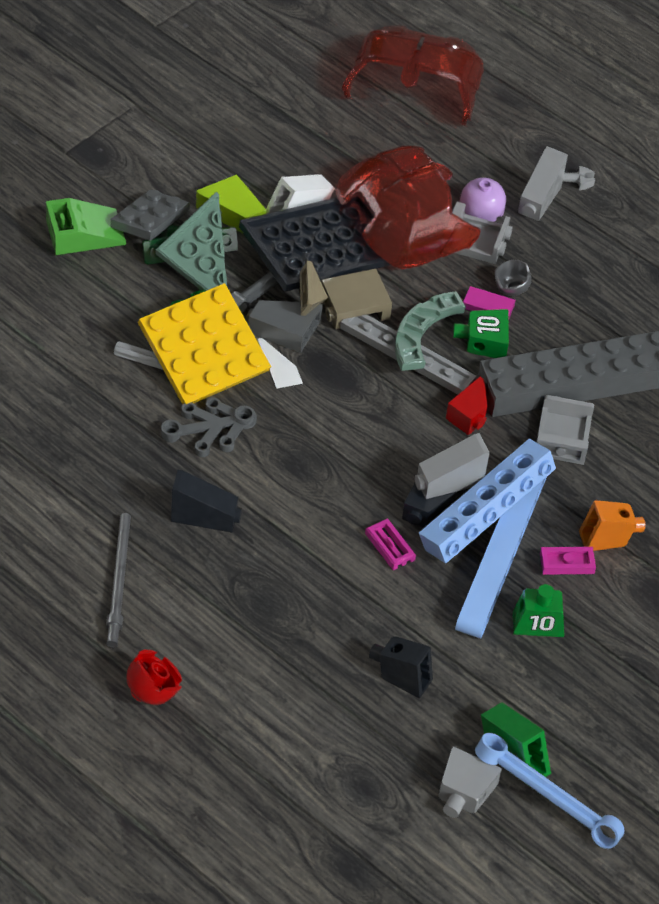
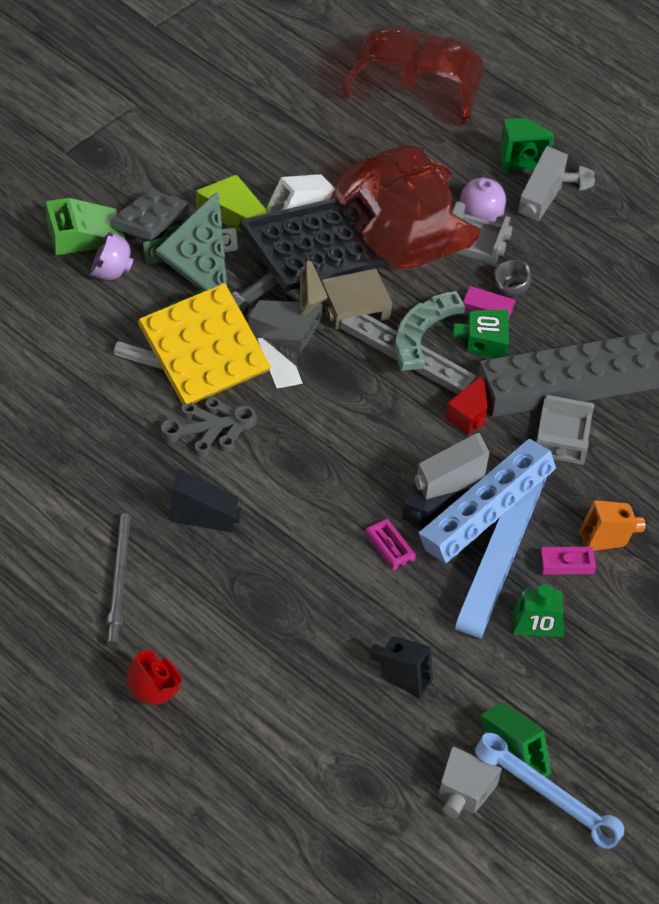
none -> lavender cylinder [90,231,133,281]
none -> green slope [498,118,554,172]

